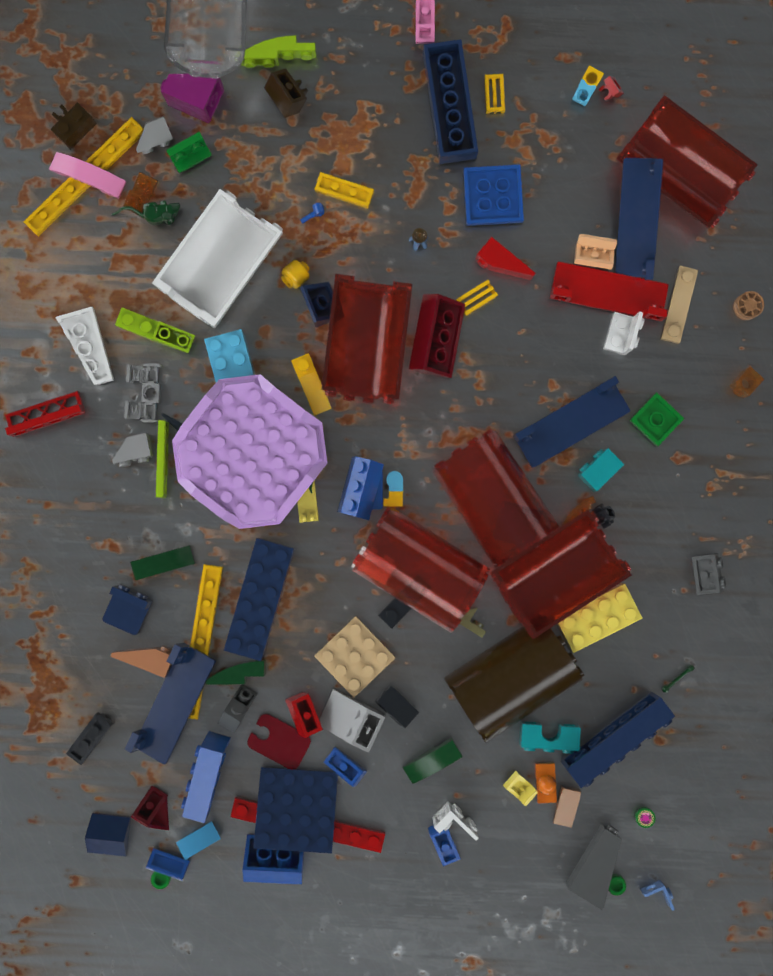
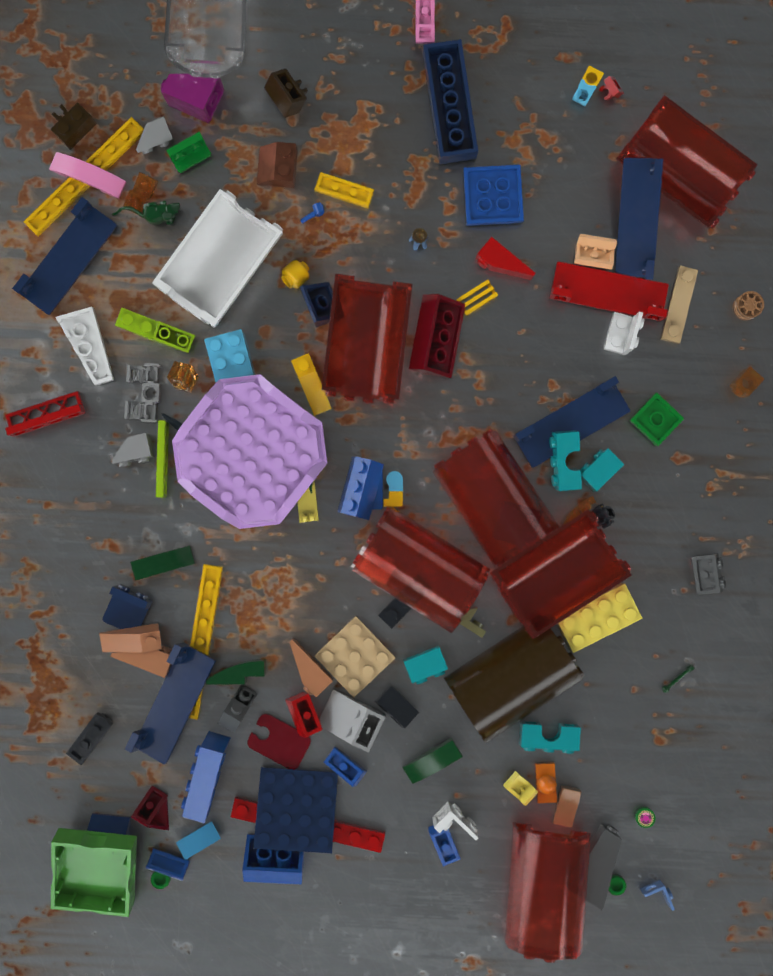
dark blue brick [223,538,295,661] -> none
lime slope [239,35,317,68] -> none
yellow tile [484,74,505,114] -> none
dark blue brick [561,692,675,788] -> none
none -> dark blue bracket [12,197,117,315]
none -> bright green tile [51,828,137,917]
none -> nougat slope [99,623,162,652]
none -> clear orange brick [167,361,199,393]
none -> copper slope [257,142,298,188]
none -> nougat slope [290,638,334,697]
none -> teal brick [403,646,448,685]
none -> clear red cylinder [505,822,591,963]
none -> teal arch [549,430,582,491]

